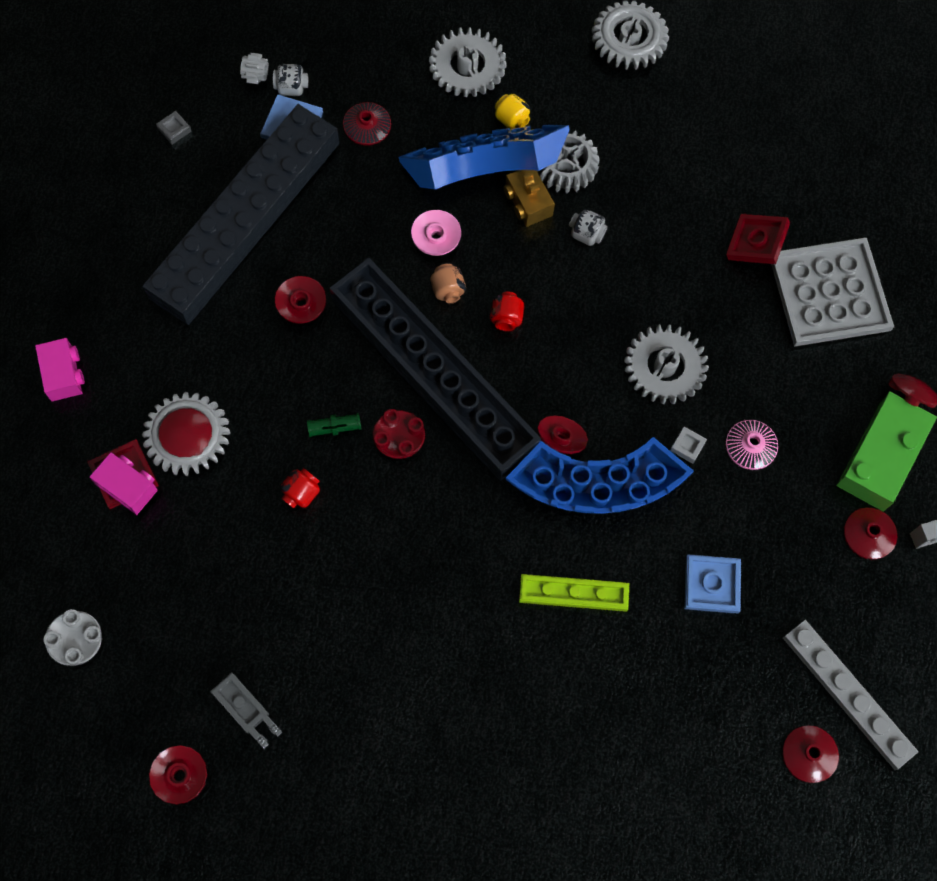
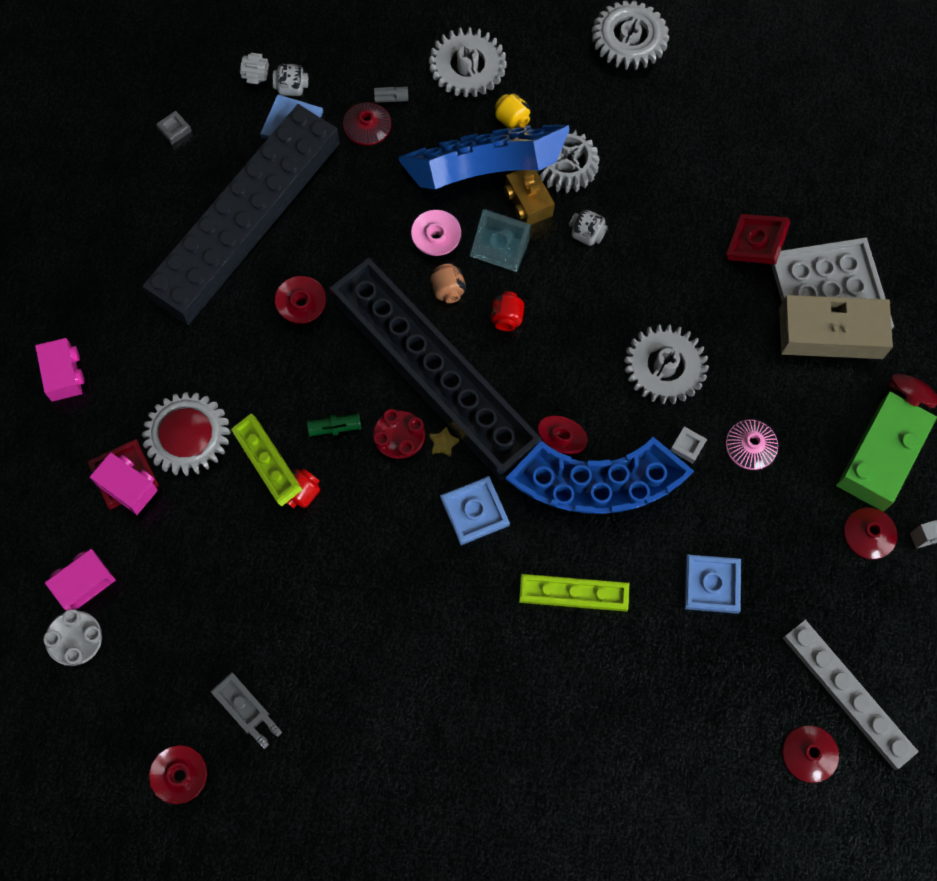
none -> dark pink piece [45,549,116,611]
none -> lime tile [231,413,303,506]
none -> dark grey piece [374,87,408,103]
none -> clear yellow piece [429,427,459,457]
none -> medium blue tile [440,476,510,545]
none -> clear light blue slope [470,209,531,272]
none -> dark tan brick [779,295,893,359]

